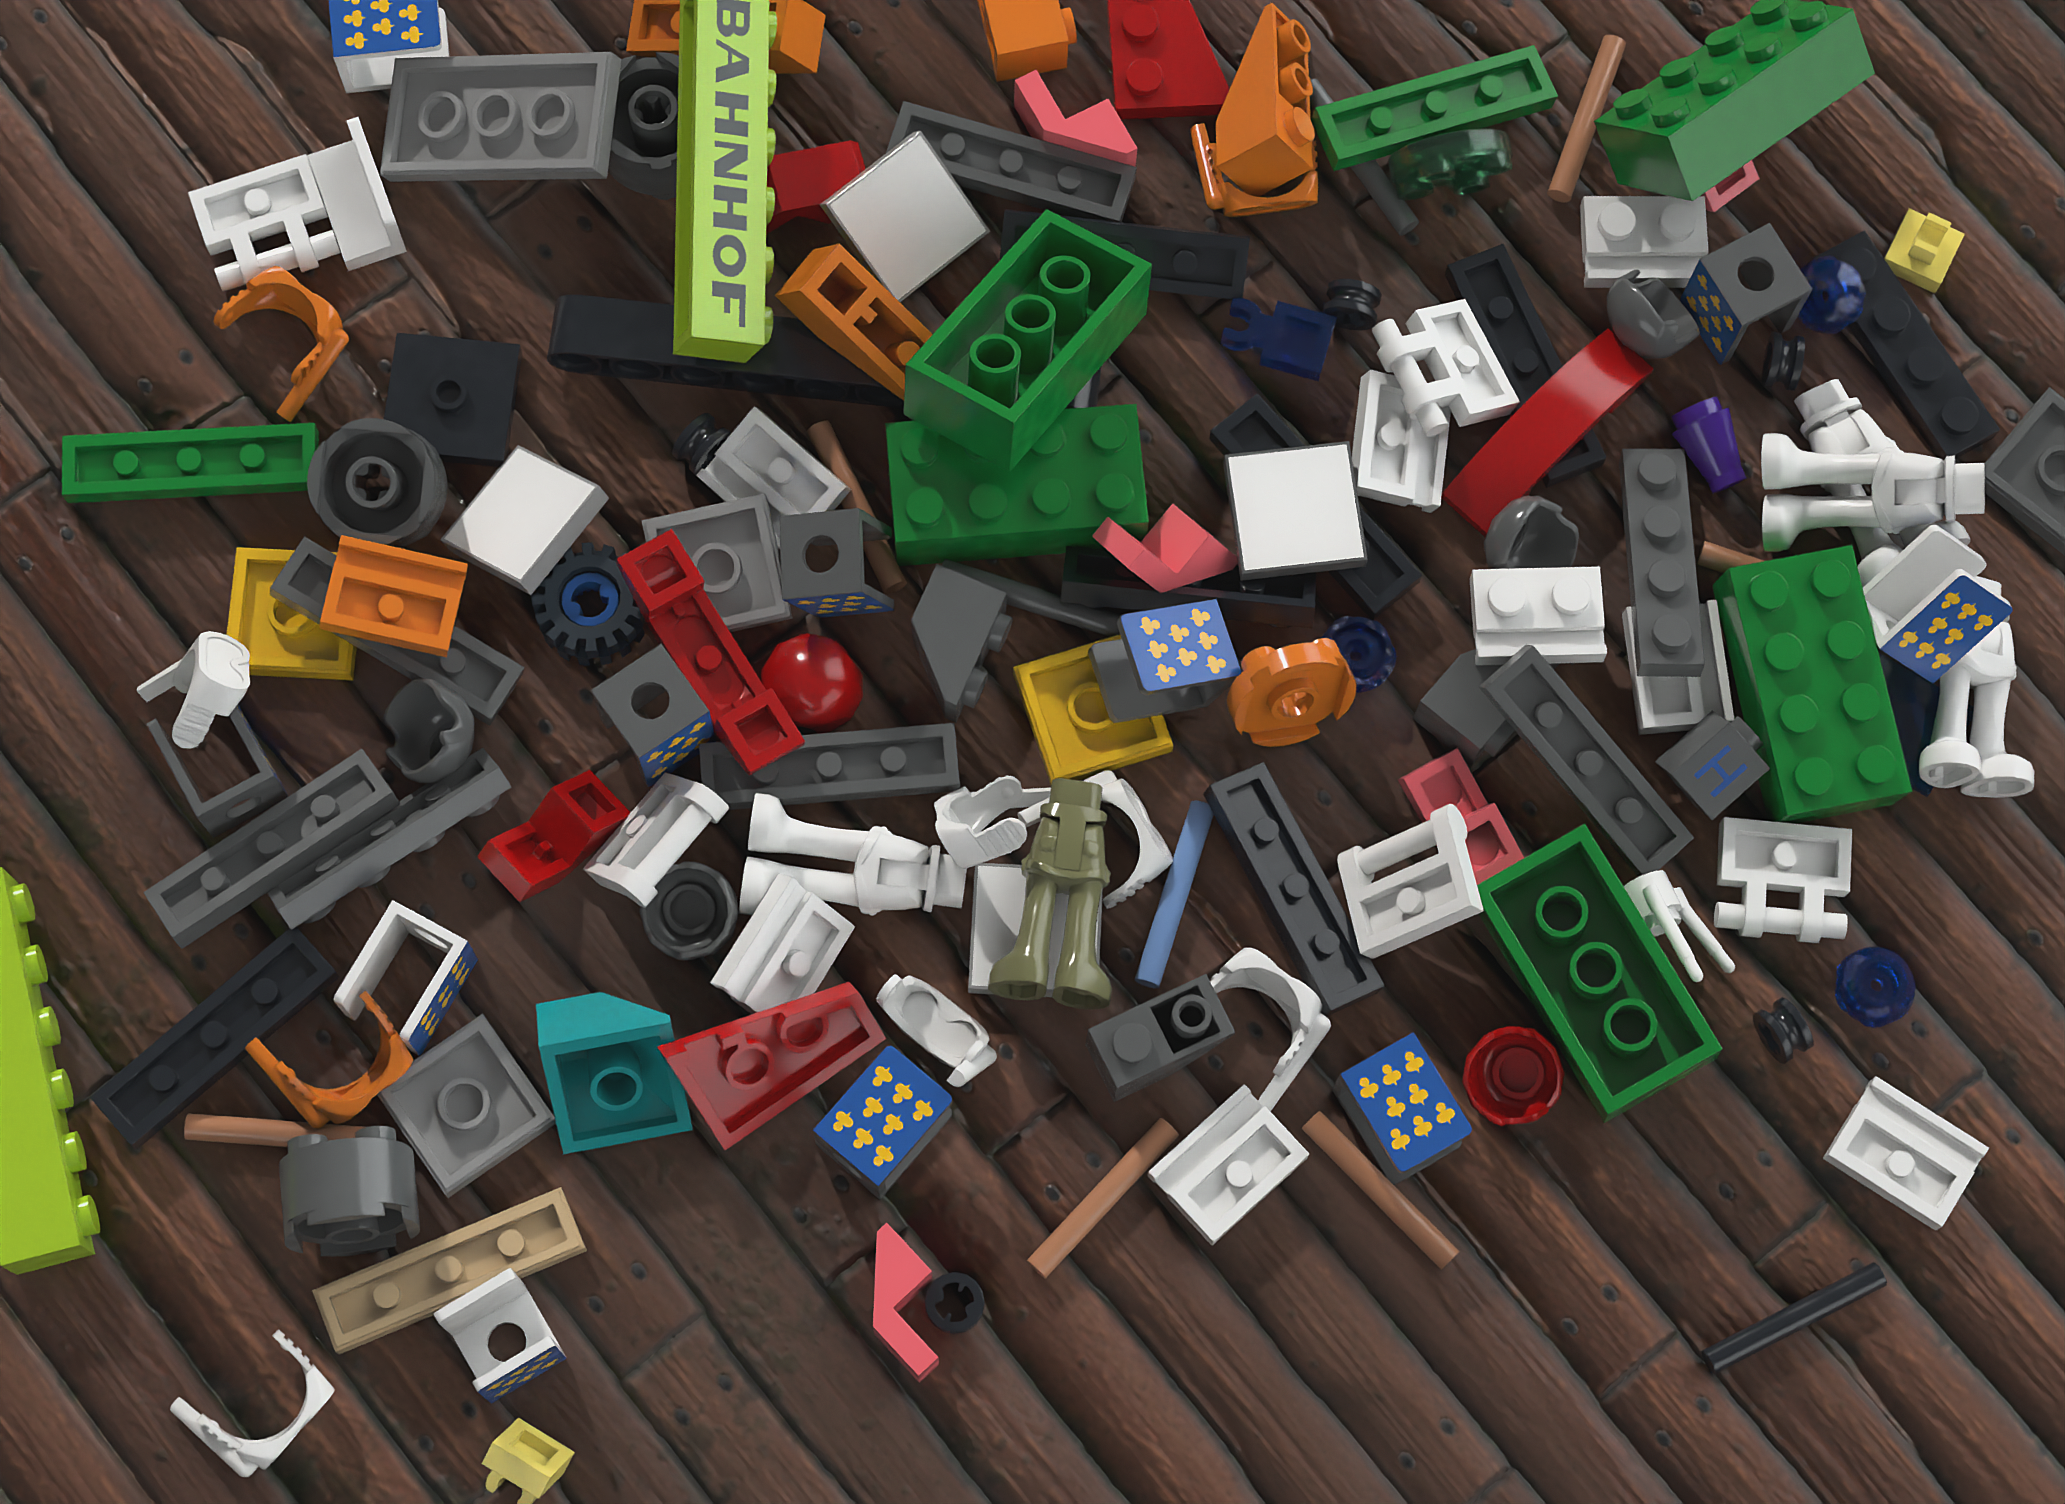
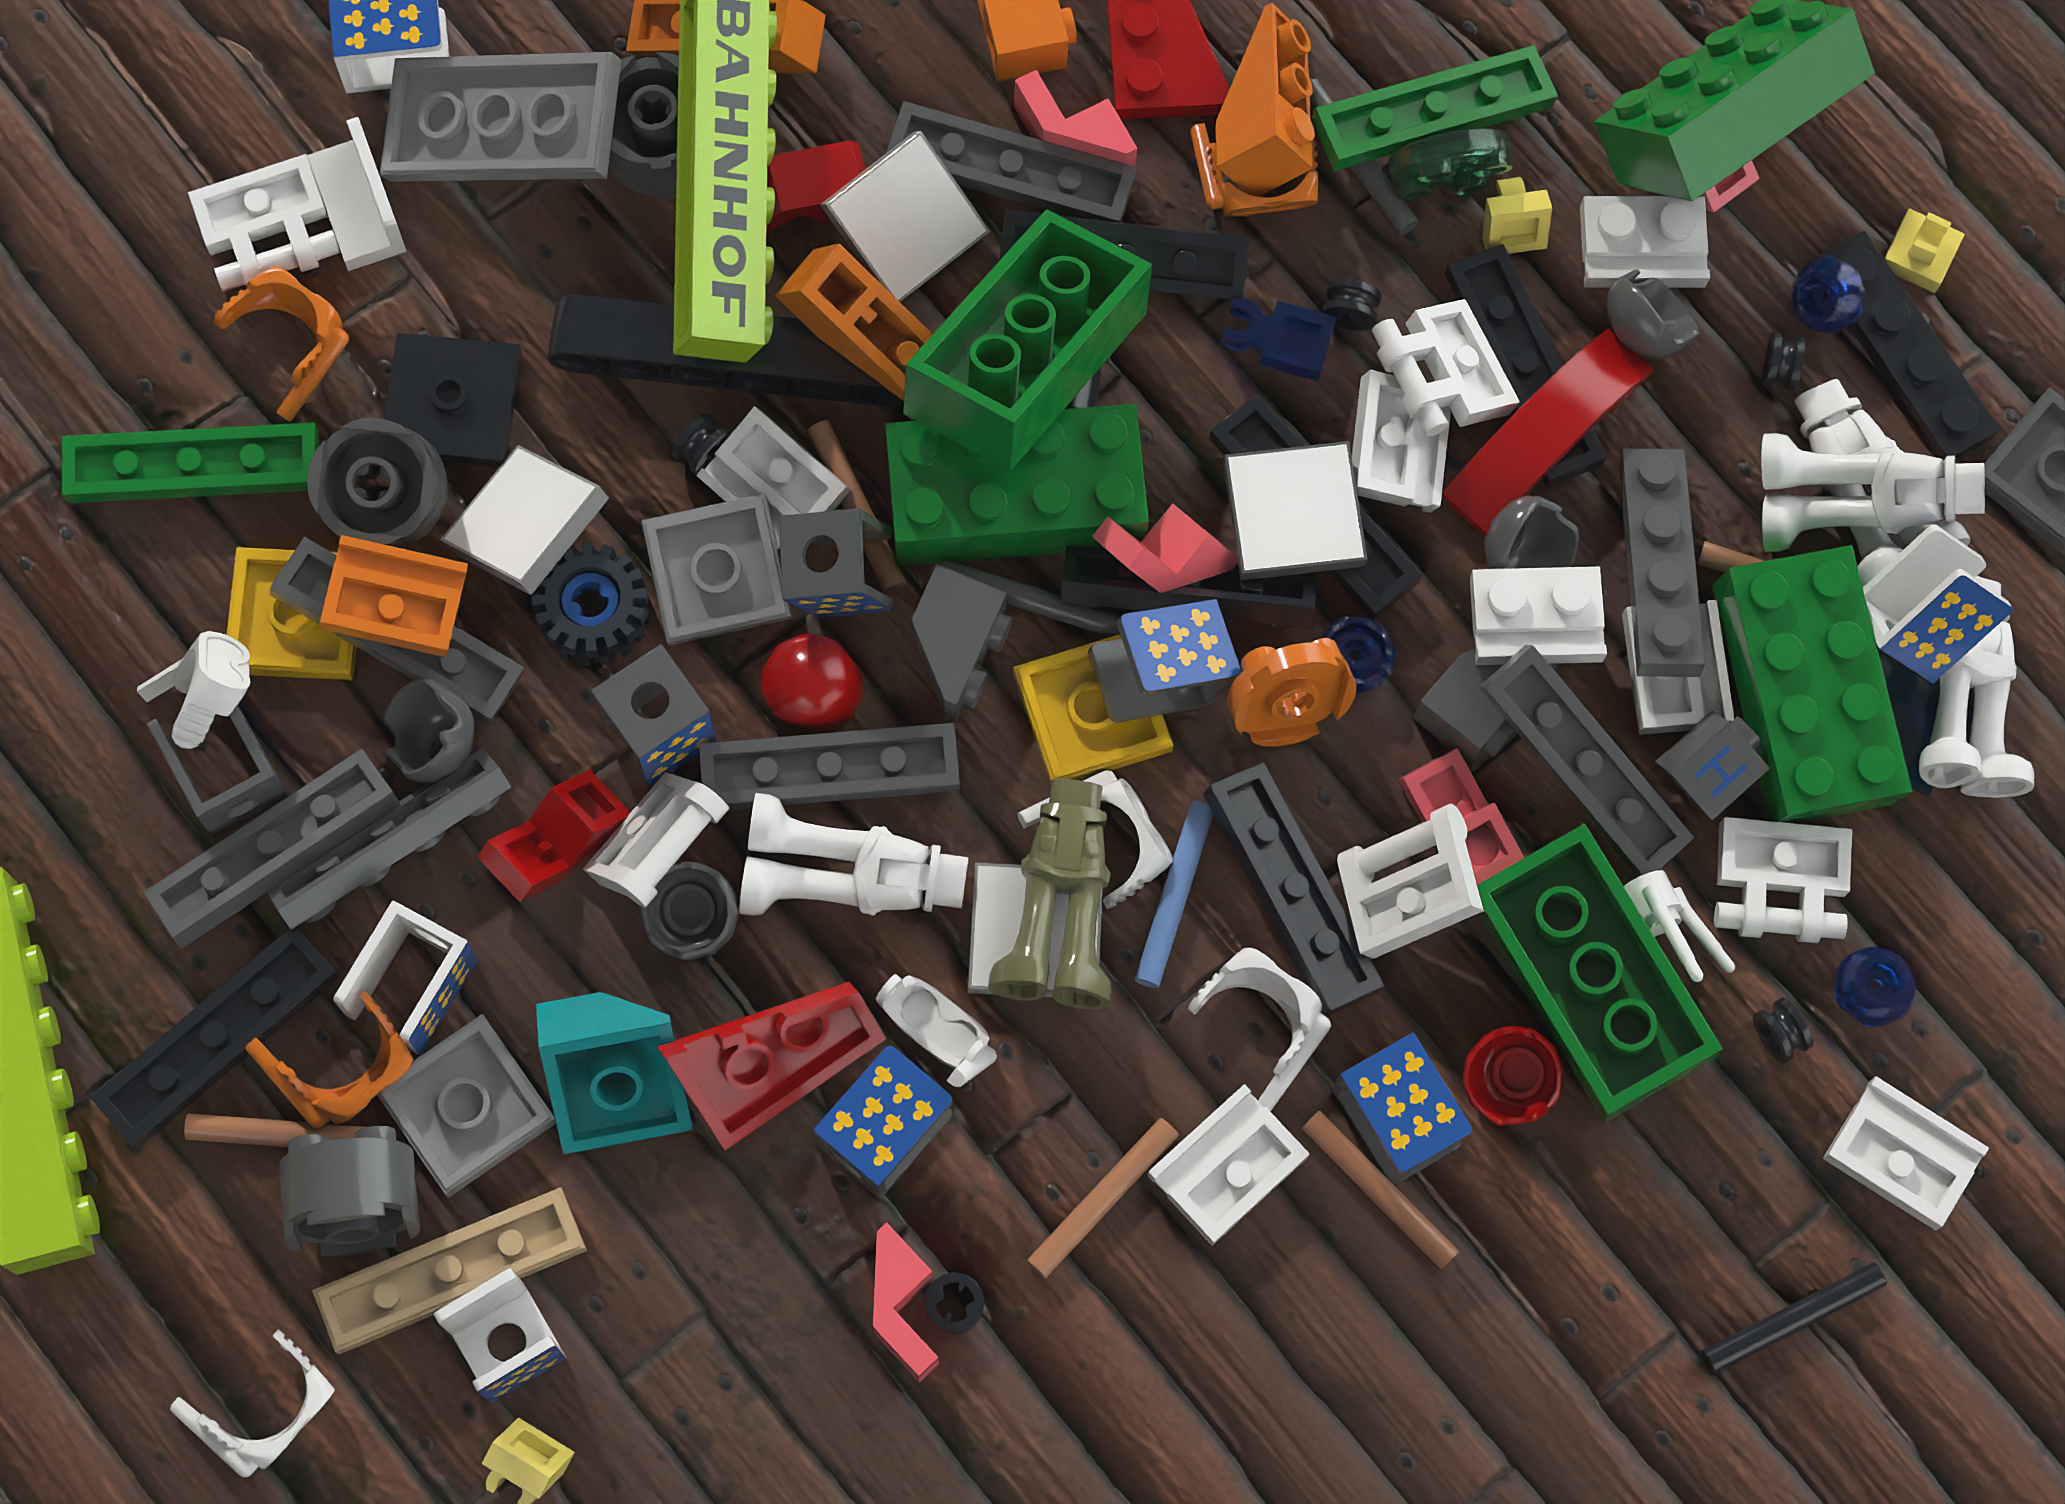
red slope [616,529,805,776] -> none
white plate [710,873,855,1014] -> none
white helmet [934,775,1051,869] -> none
dark grey slope [1085,974,1235,1102] -> none
nougat bar [1547,35,1626,202] -> none
dark purple cone [1671,396,1747,494] -> none
dark grey piece [1680,223,1812,365] -> none
none -> light yellow tile [1482,177,1552,254]

